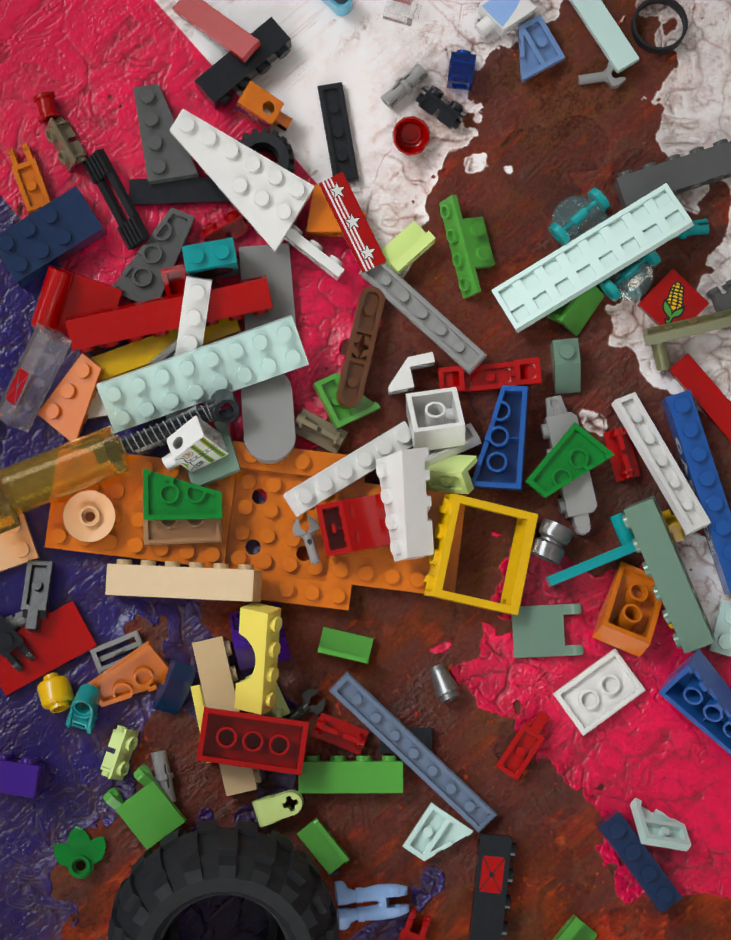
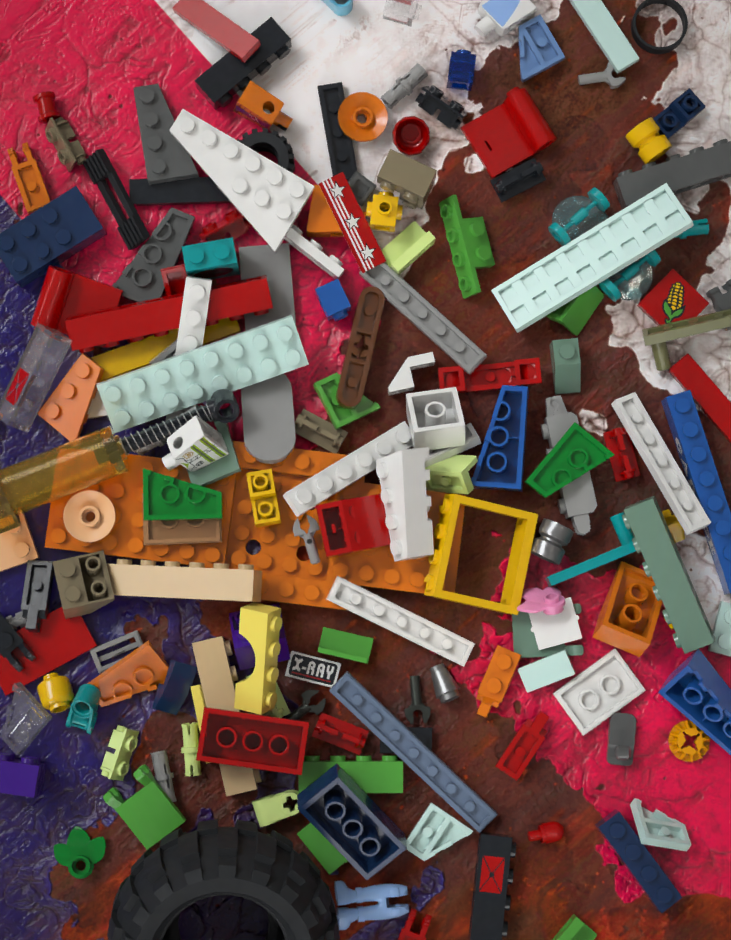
none -> clear wing [0,682,52,755]
none -> dark tan slope [52,550,115,619]
none -> yellowish green pin [181,722,202,776]
none -> yellow slope [246,468,281,528]
none -> tile [285,651,341,687]
none -> dark blue brick [297,763,407,880]
none -> blue brick [315,279,351,321]
none -> white tile [326,576,475,667]
none -> orange dish [338,92,388,142]
none -> dark grey tile [348,171,377,206]
none -> yellow brick [366,192,403,232]
none -> dark tan brick [377,149,437,209]
none -> pearl dark grey bar [404,675,431,724]
none -> red door [460,86,557,179]
none -> orange hinge [476,645,522,718]
none -> black hinge [490,158,546,203]
none -> bright pink plate [517,587,565,615]
none -> light aqua tile [518,649,575,693]
none -> red cylinder [527,821,564,844]
none -> white piece [529,597,583,650]
none -> dark grey piece [606,712,636,766]
none -> yellow wheel [625,117,672,164]
none -> dark blue slope [653,88,706,140]
none -> light orange gear [668,720,710,762]

